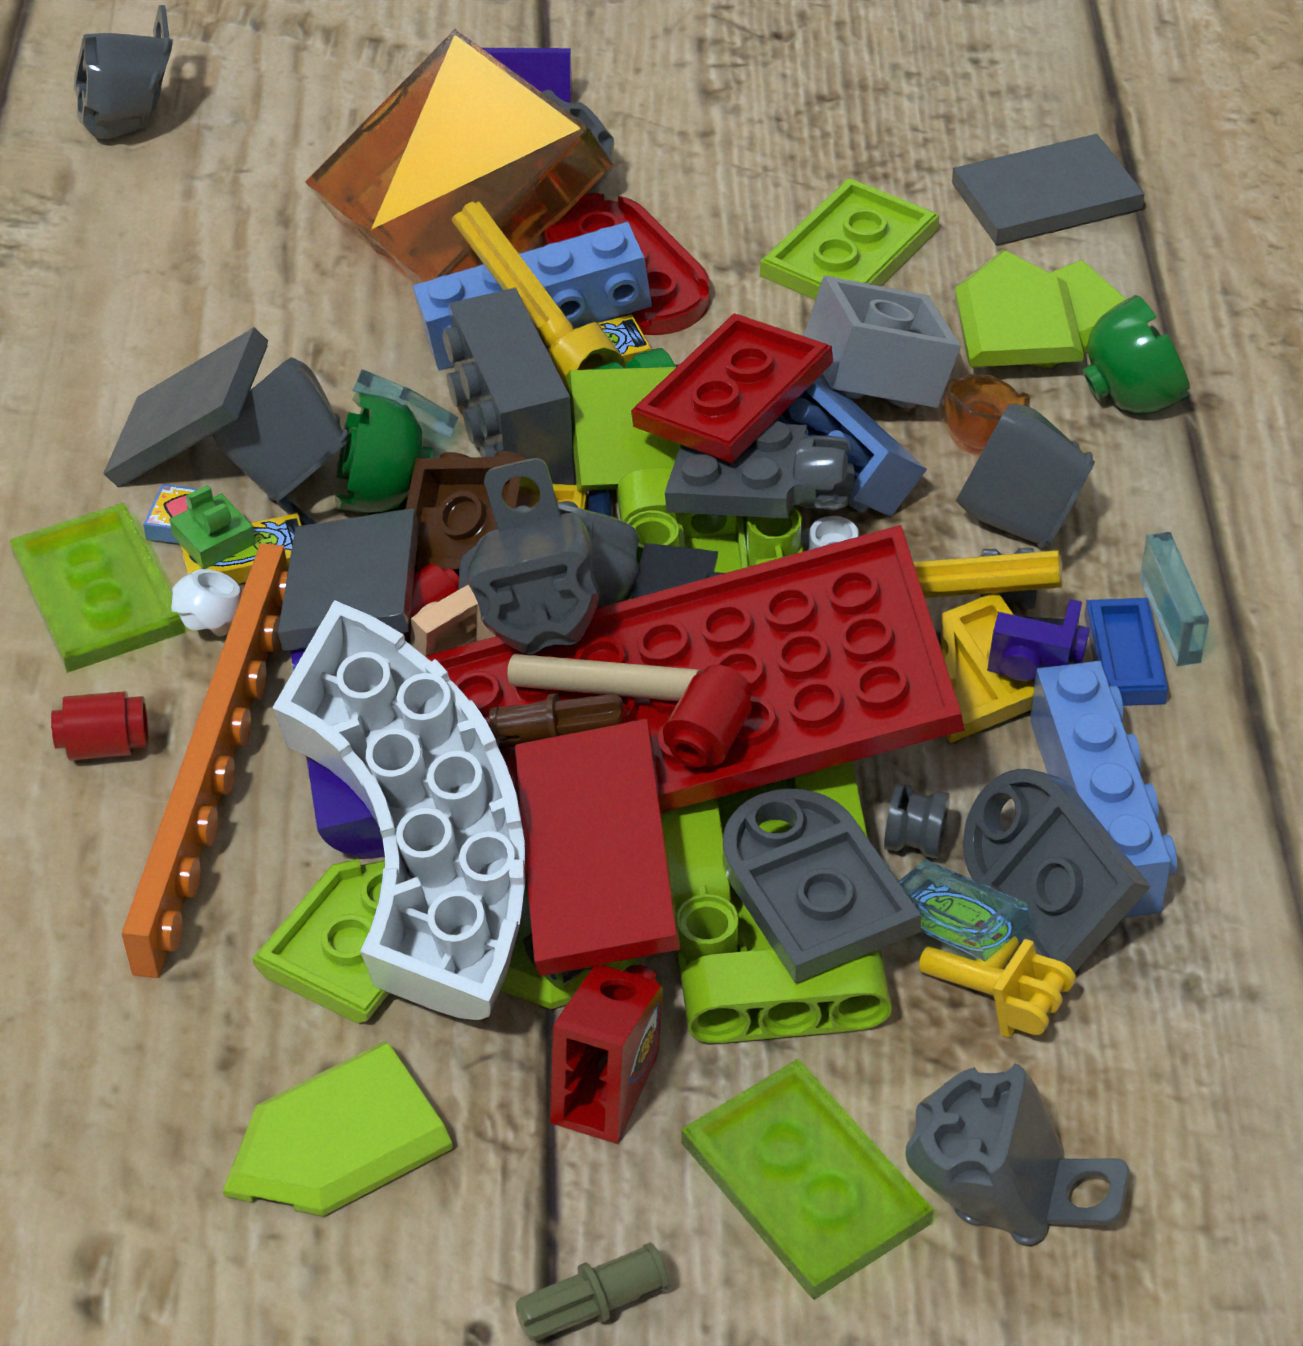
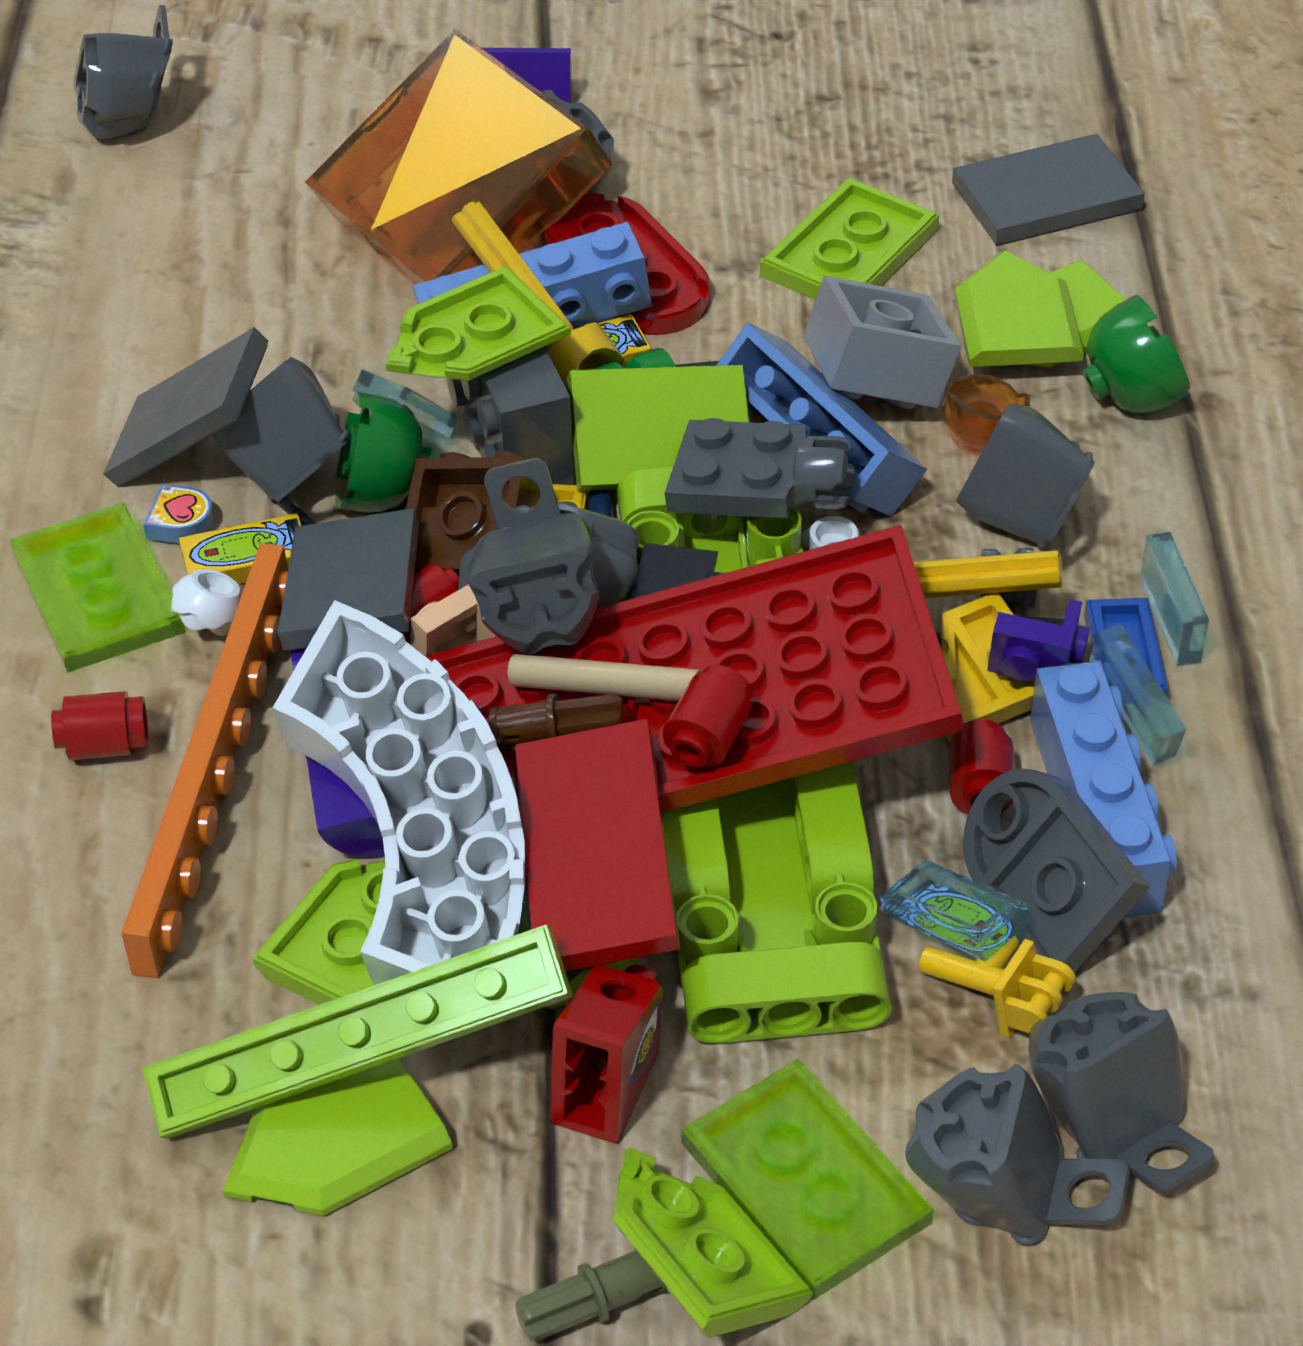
bright green tile [169,485,256,569] -> none
red tile [631,313,833,463] -> none
dark grey tile [723,789,921,983] -> none
dark grey wheel [884,783,950,859] -> none
none -> lime tile [142,924,573,1139]
none -> lime tile [385,266,571,381]
none -> lime tile [612,1147,813,1339]
none -> red brick [948,719,1015,814]
none -> dark grey piece [1028,992,1215,1191]
none -> clear light blue tile [1089,623,1187,766]

